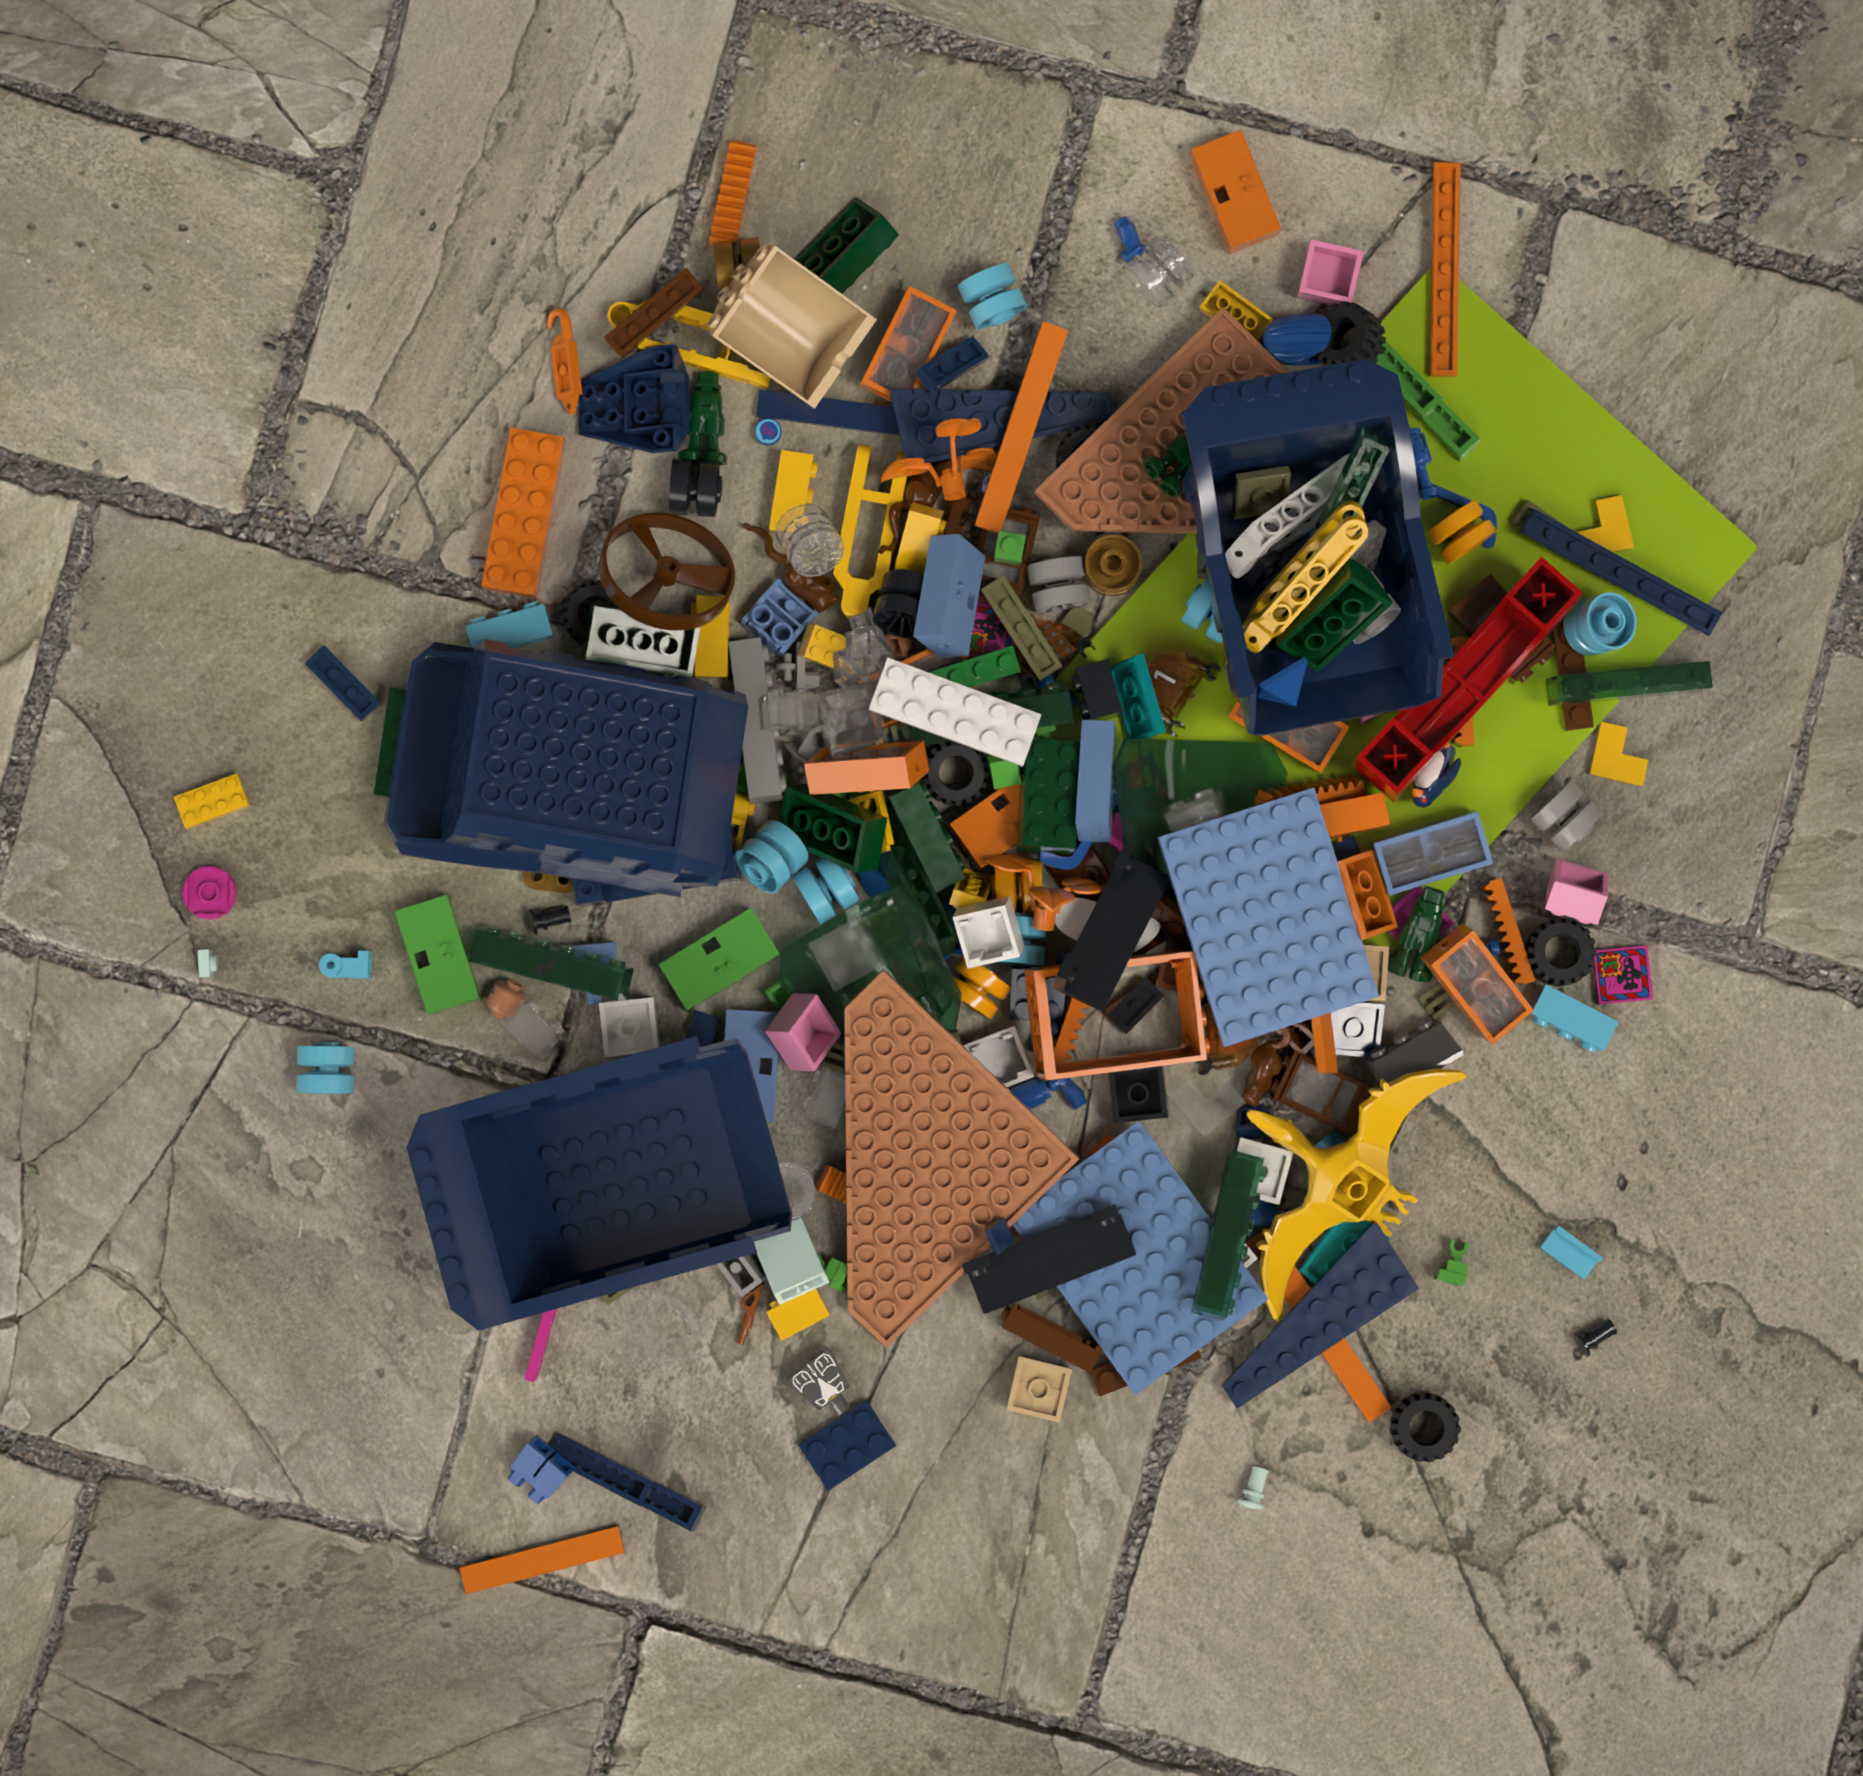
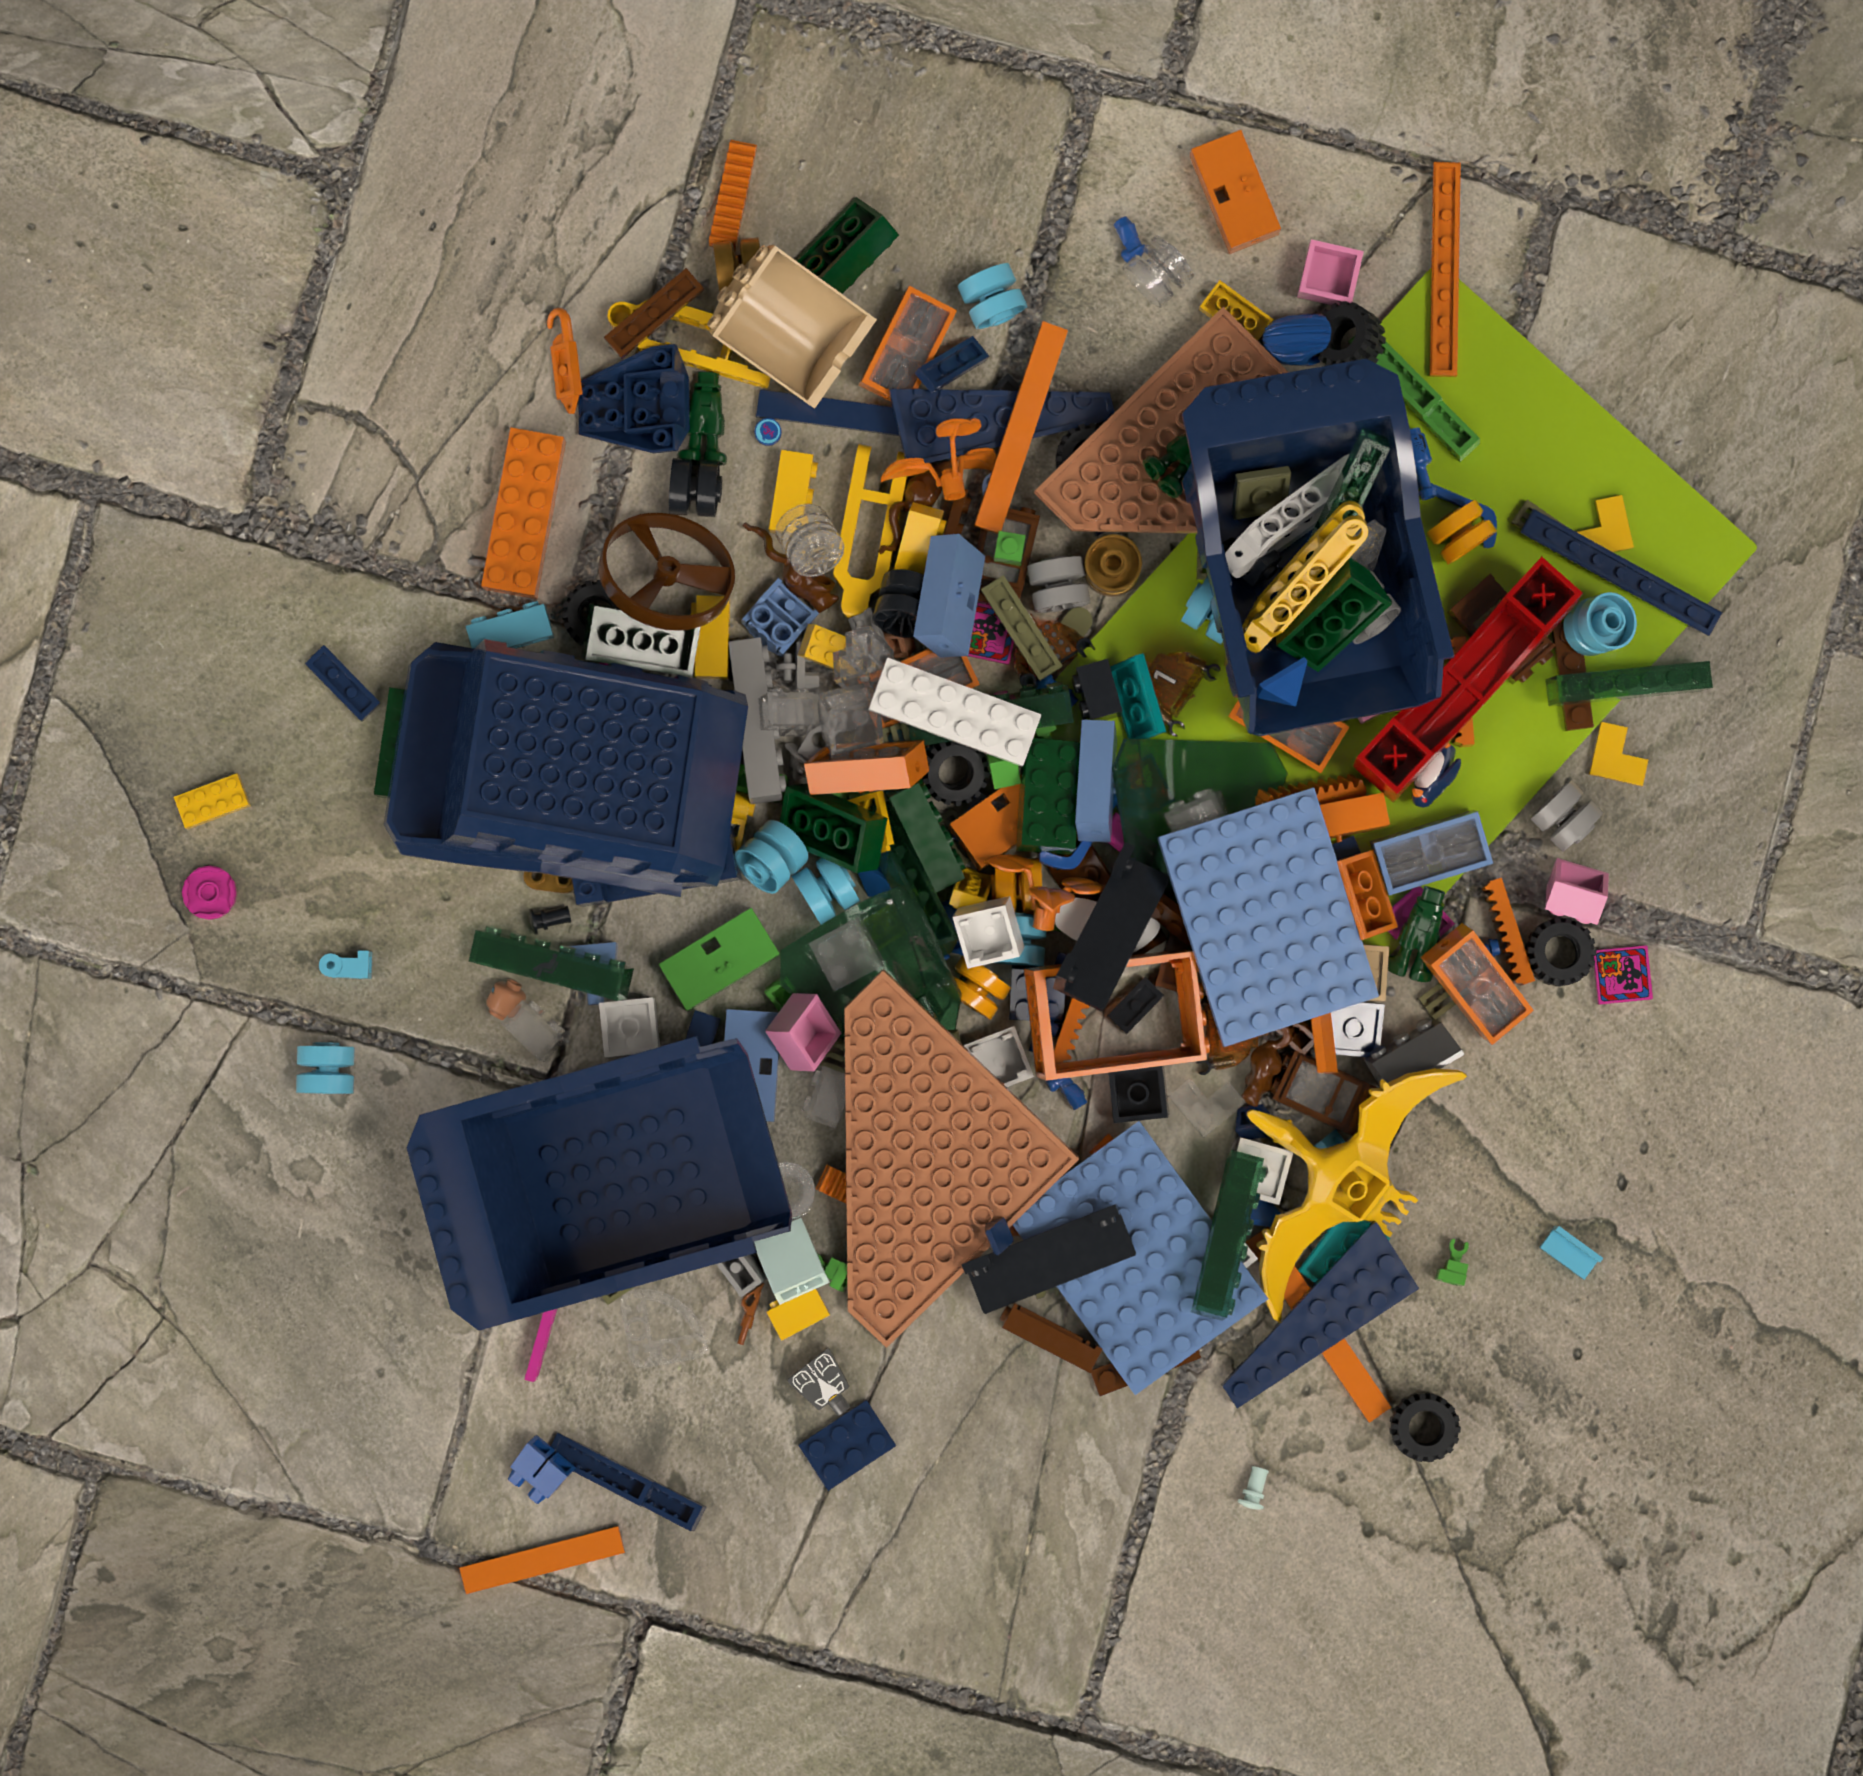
light aqua plate [198,949,218,978] -> none
bright green brick [395,894,482,1016] -> none
green arch [928,646,1021,688] -> none
tan container [1006,1355,1072,1423] -> none
blue piece [1010,1078,1052,1110] -> none
medium azure brick [1529,984,1619,1054] -> none
black pin [1573,1319,1617,1357] -> none

